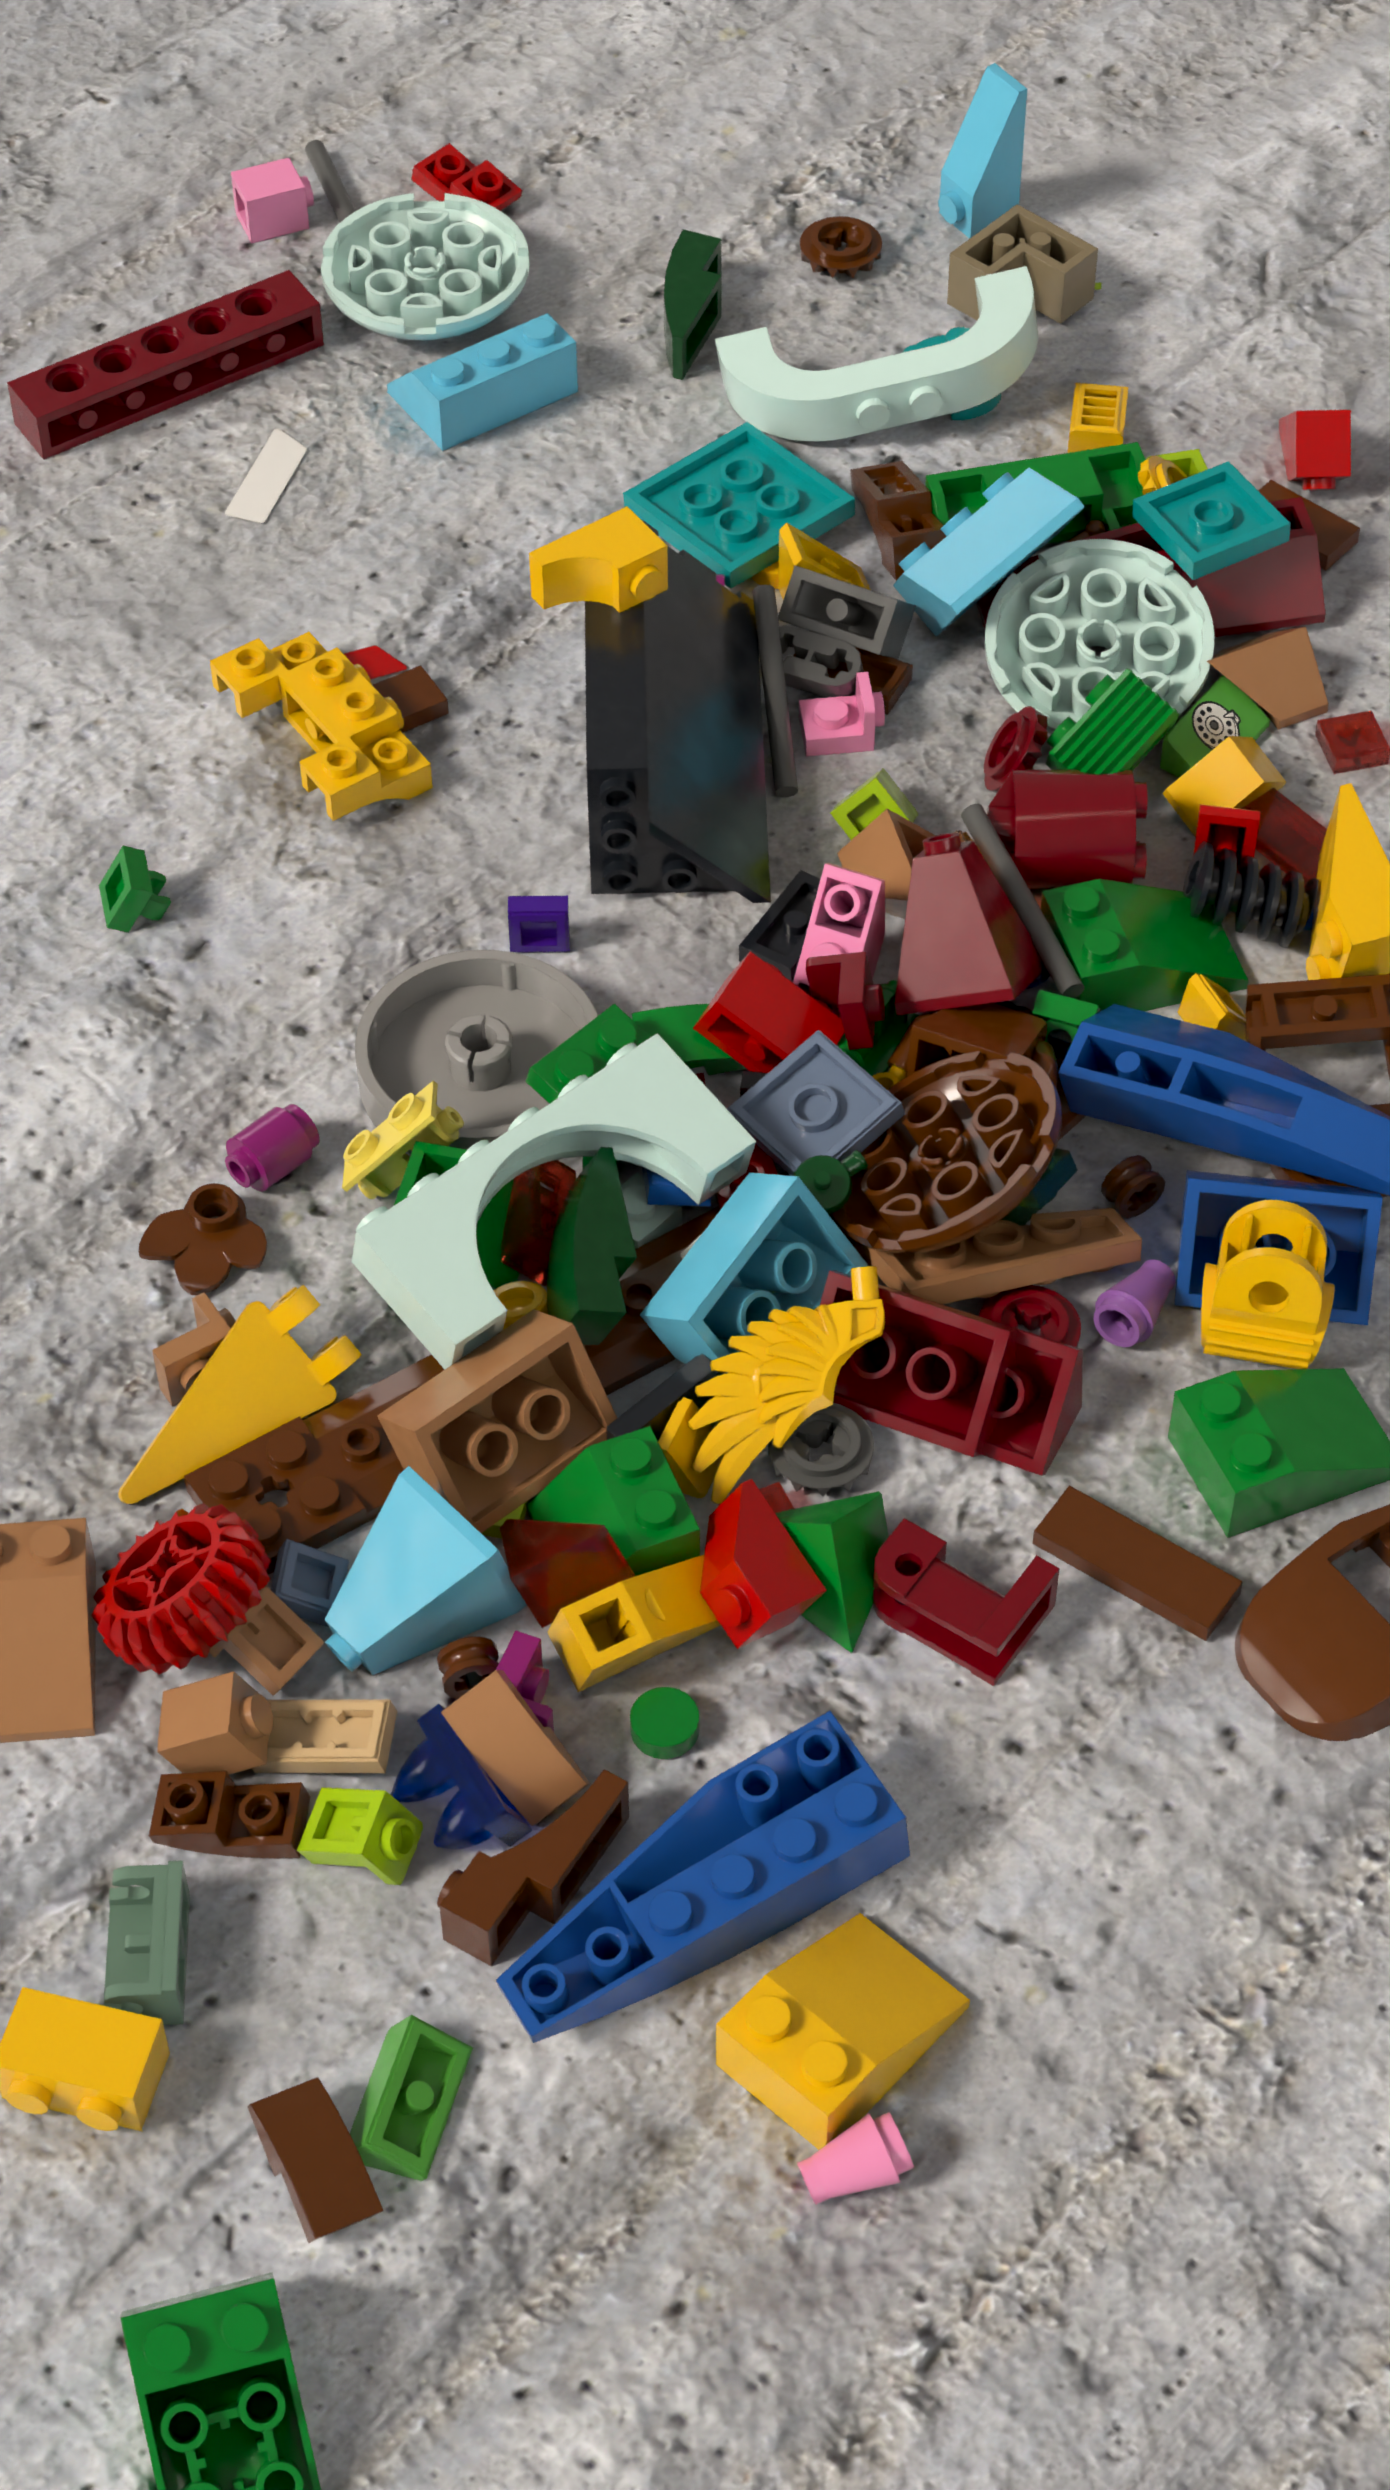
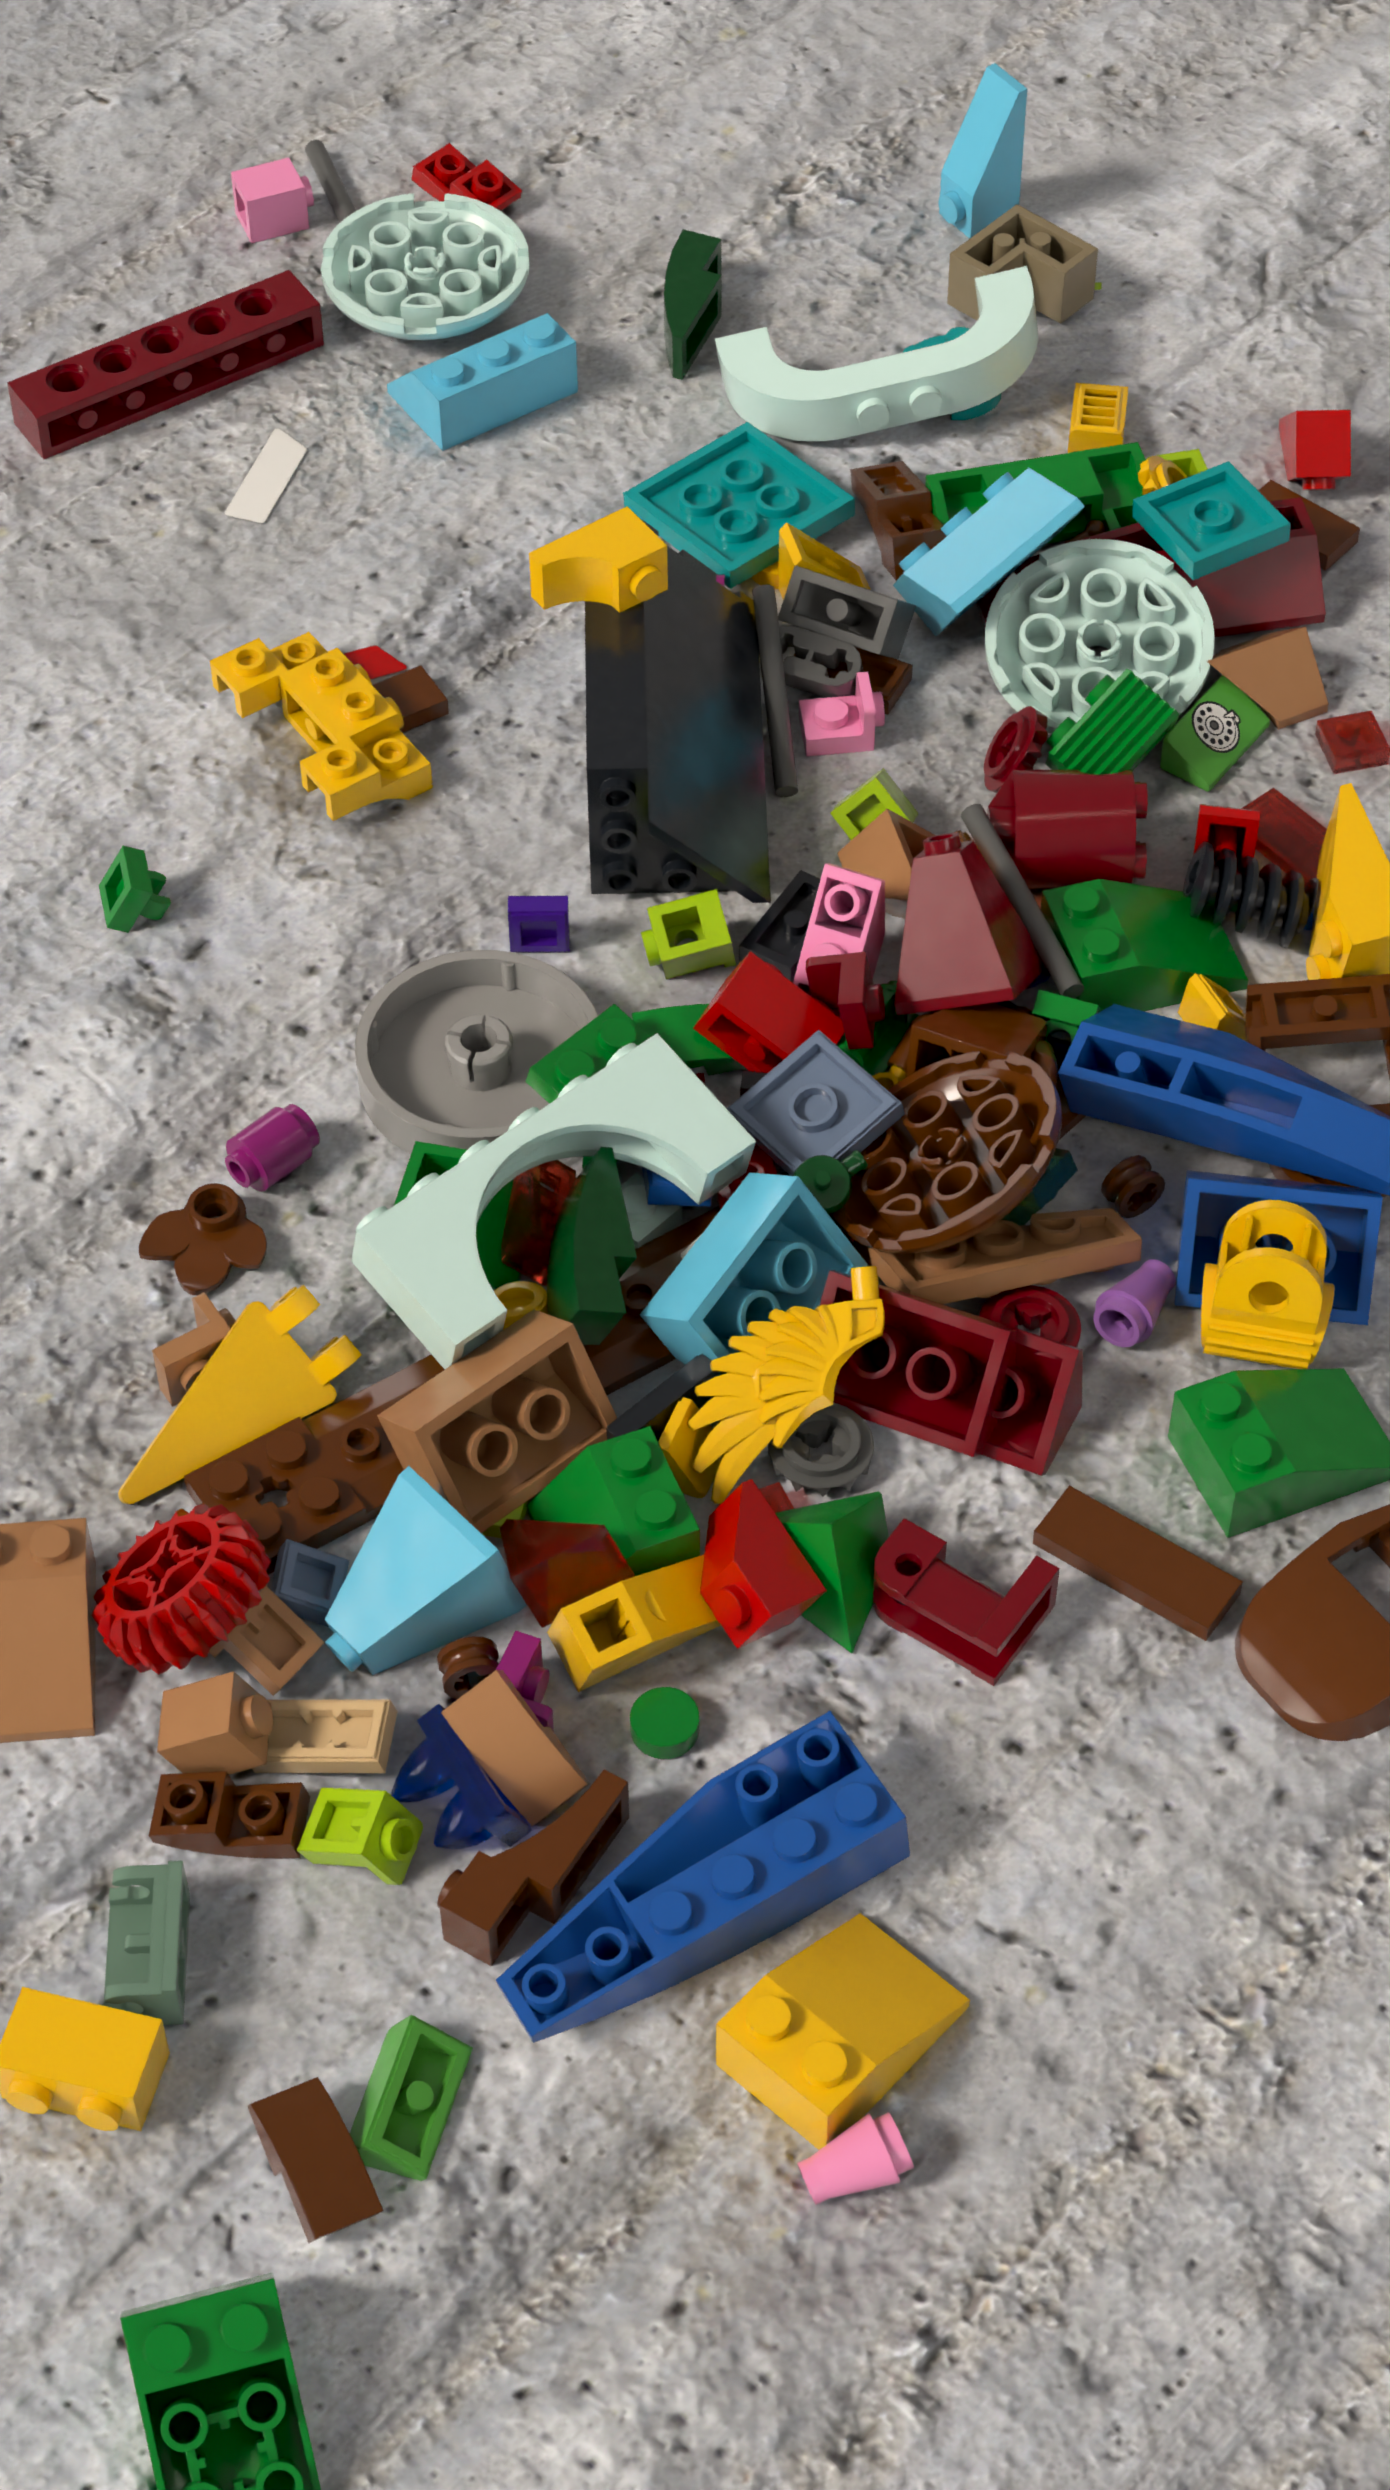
light yellow hinge [342,1080,464,1199] -> none
reddish brown gear [800,216,882,278] -> none
yellow slope [1163,736,1286,836] -> none
none -> lime brick [641,889,736,980]

